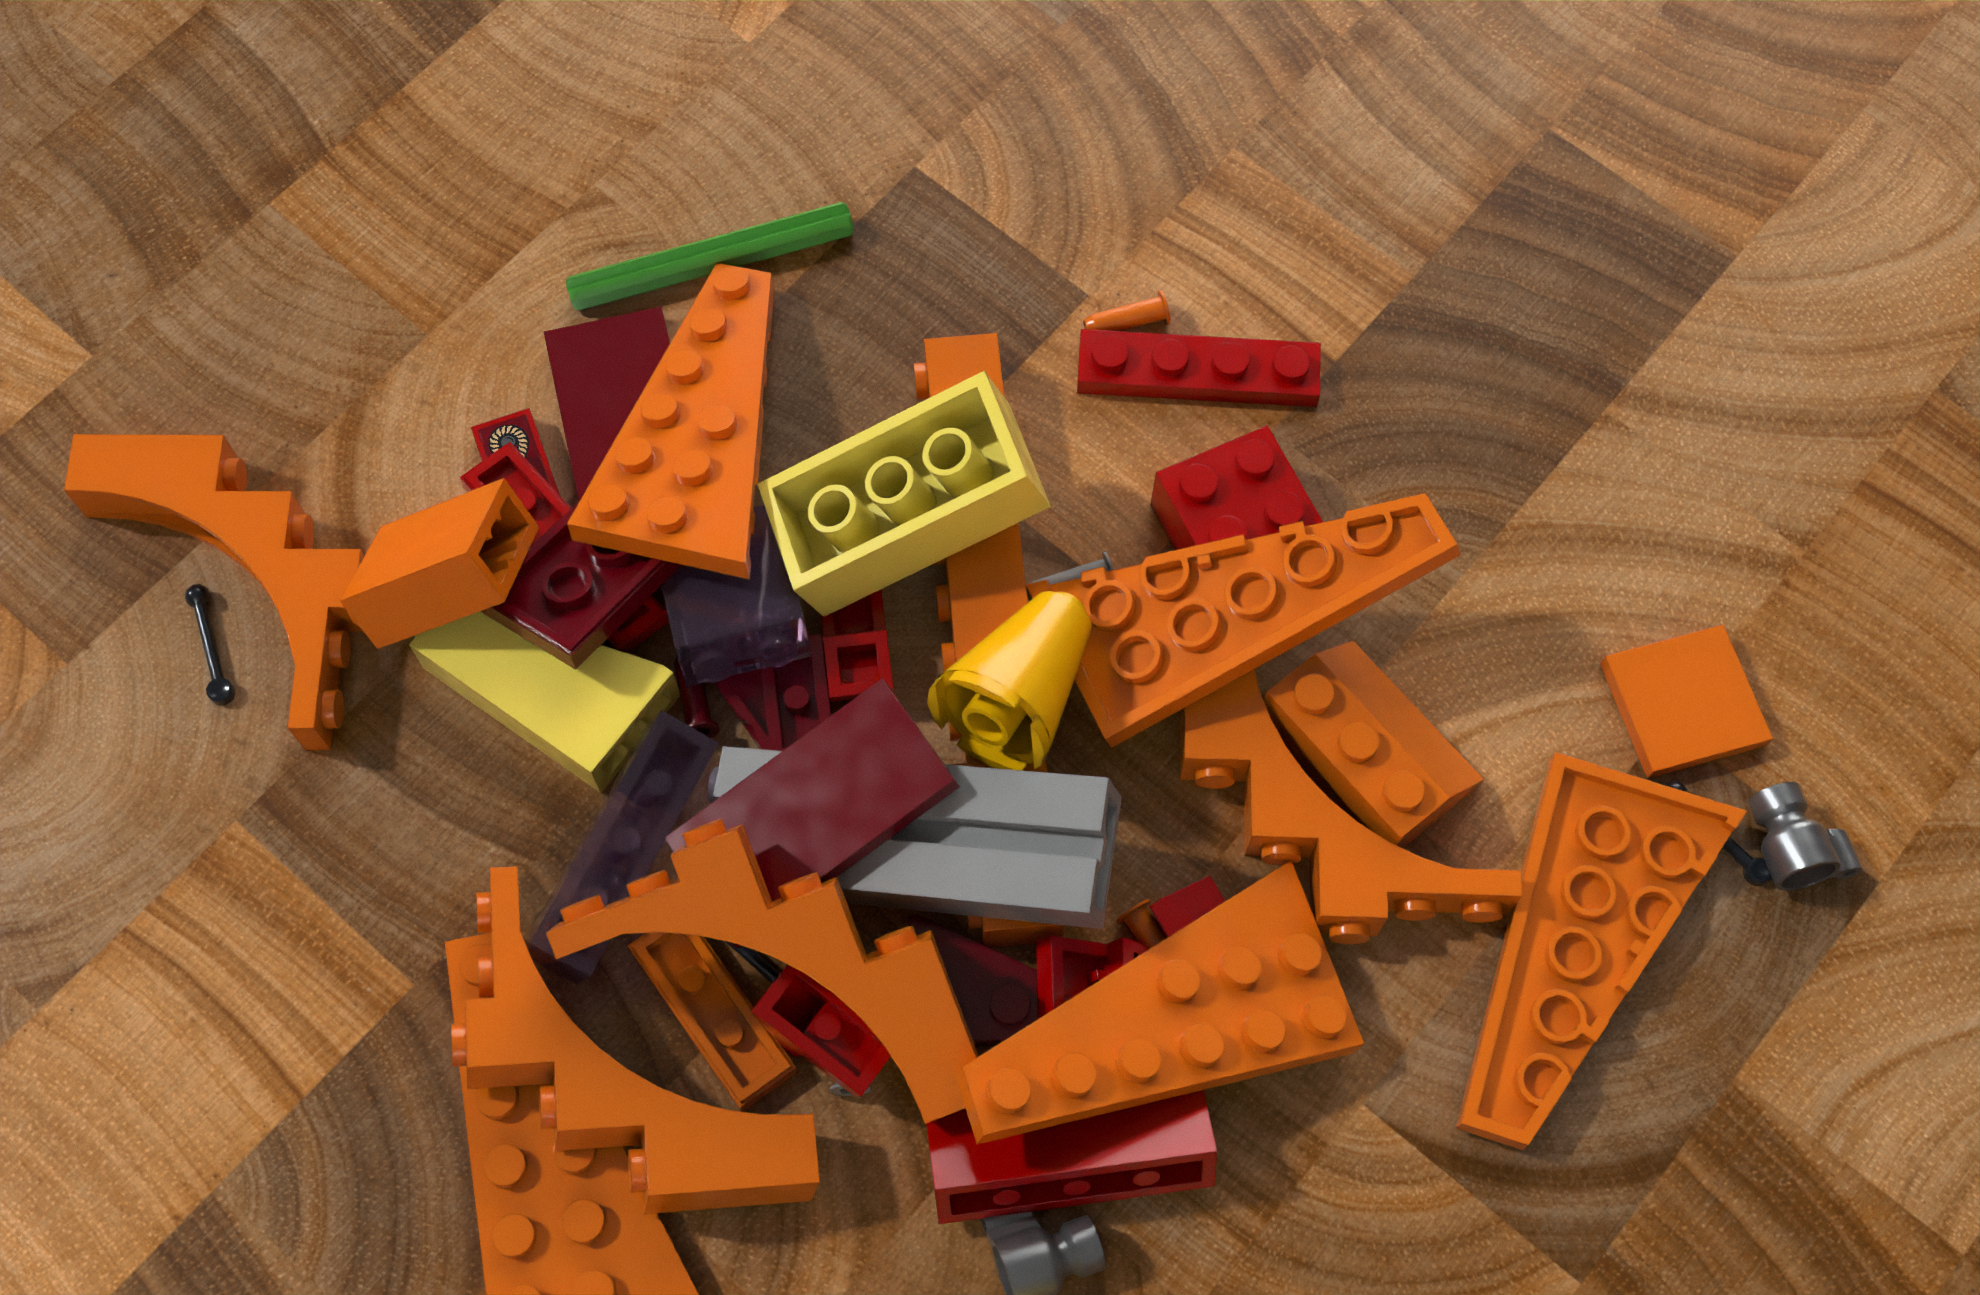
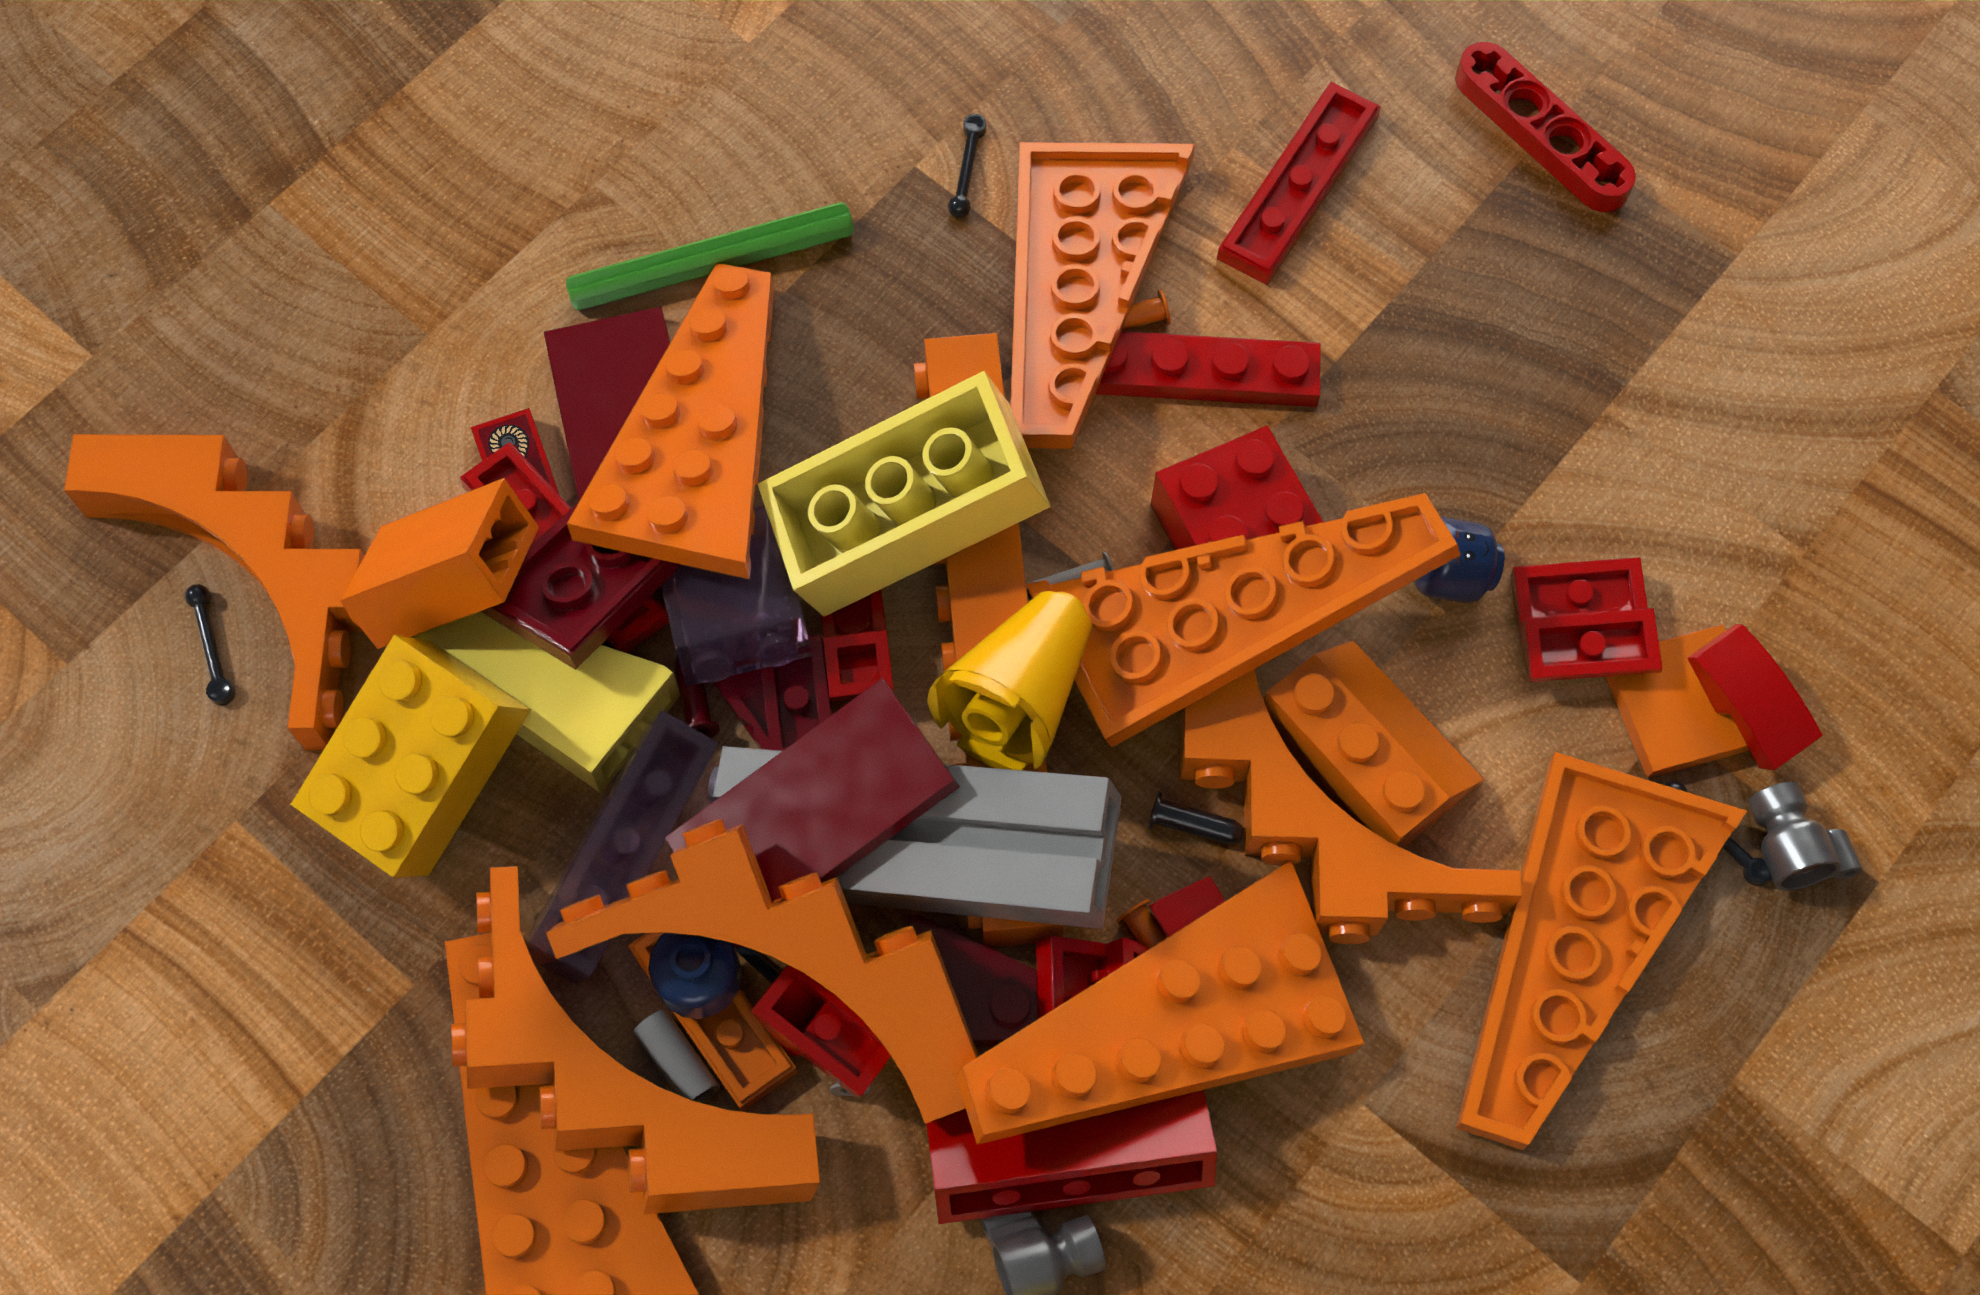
none -> yellow brick [290,635,531,878]
none -> light grey axle [633,1009,720,1103]
none -> dark blue head [648,933,742,1019]
none -> black hinge [948,114,986,218]
none -> orange wing [1011,142,1195,449]
none -> black piece [1148,791,1244,845]
none -> red tile [1217,82,1381,286]
none -> dark blue head [1414,516,1505,603]
none -> red beam [1455,42,1636,212]
none -> red slope [1510,557,1663,682]
none -> red slope [1687,624,1823,770]

